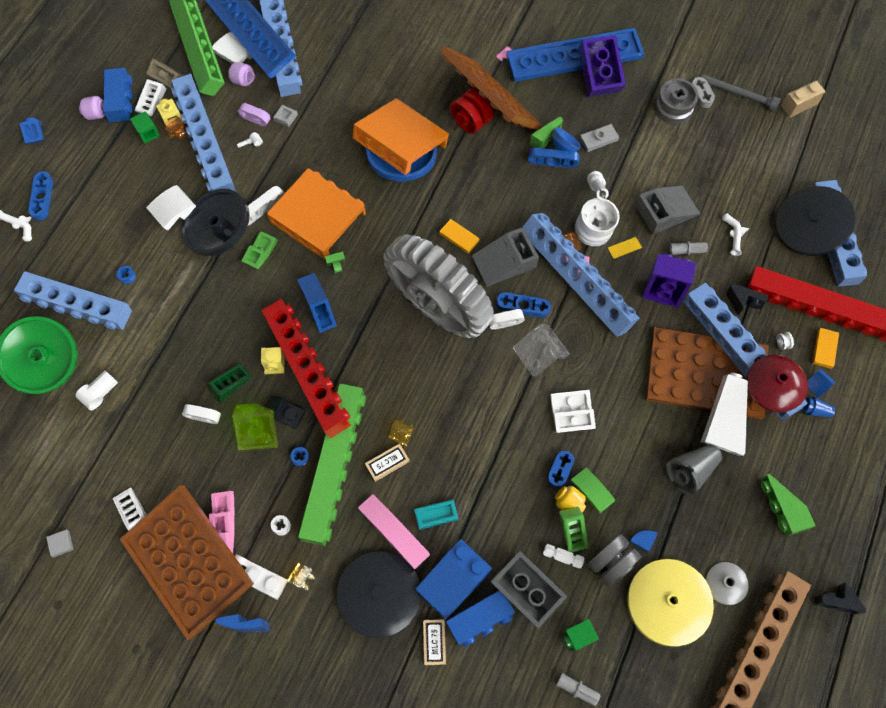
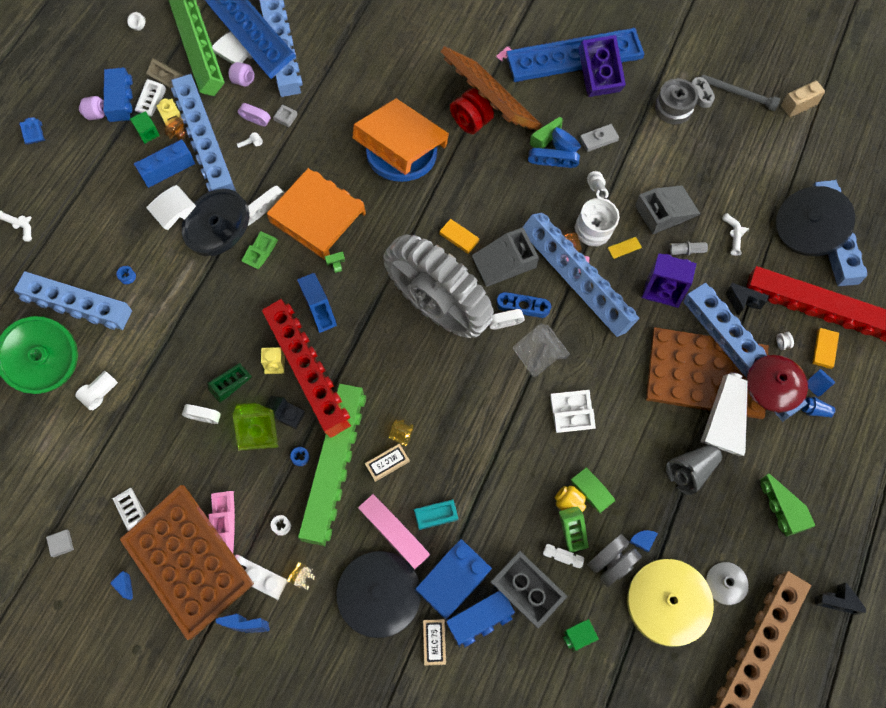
blue beam [28,171,53,221] -> none
blue beam [548,451,574,488] -> none
light grey axle [556,673,600,706] -> none
none -> blue slope [111,571,133,600]
none -> white tile [127,12,145,31]
none -> blue brick [134,139,195,188]

